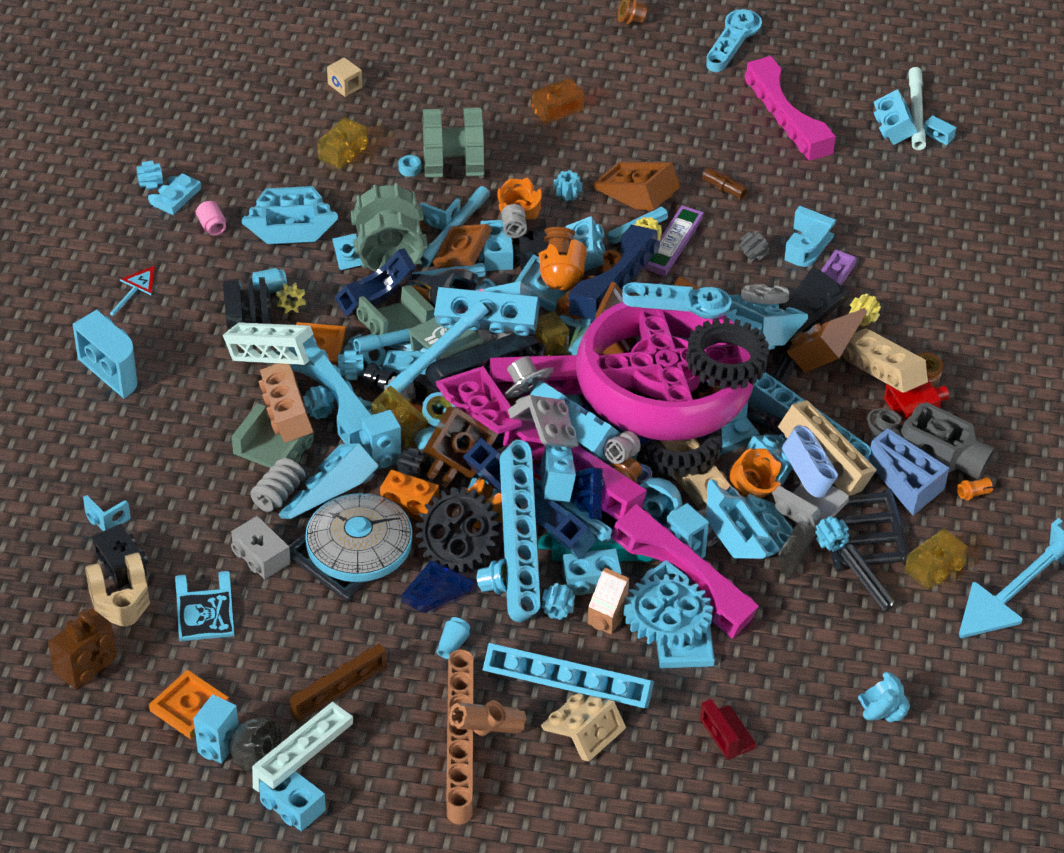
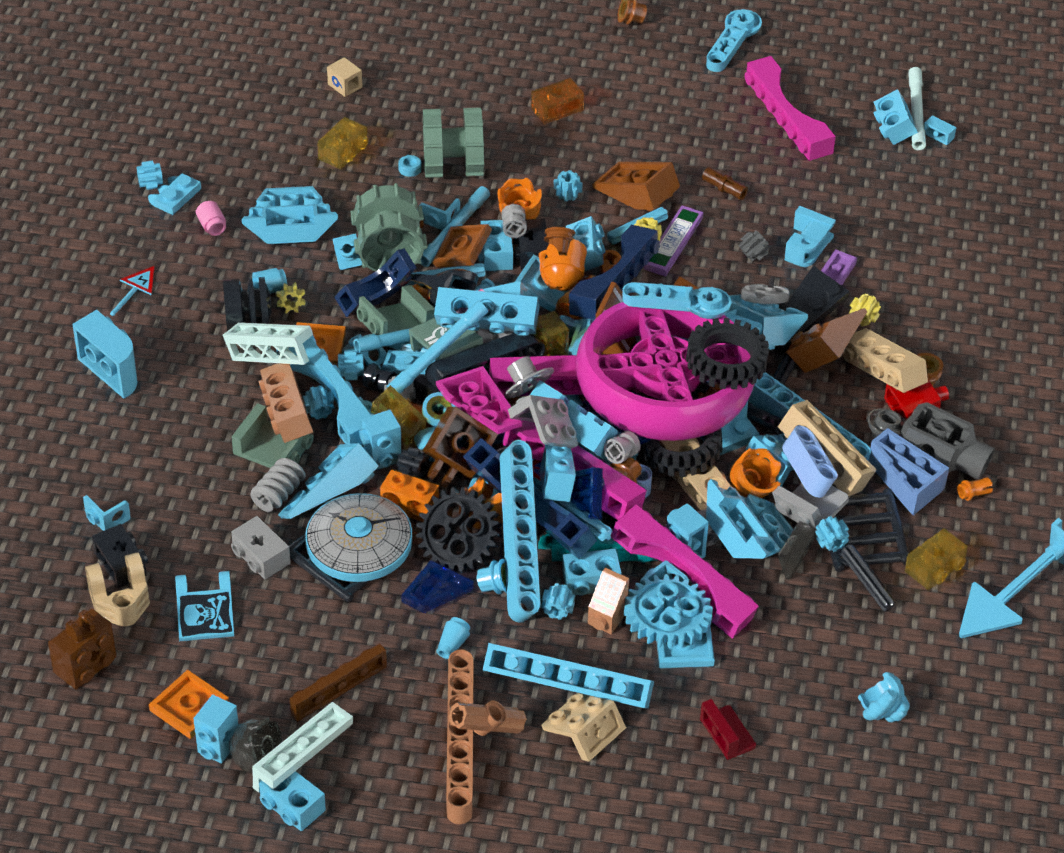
medium azure cylinder [639,478,683,527] -> none

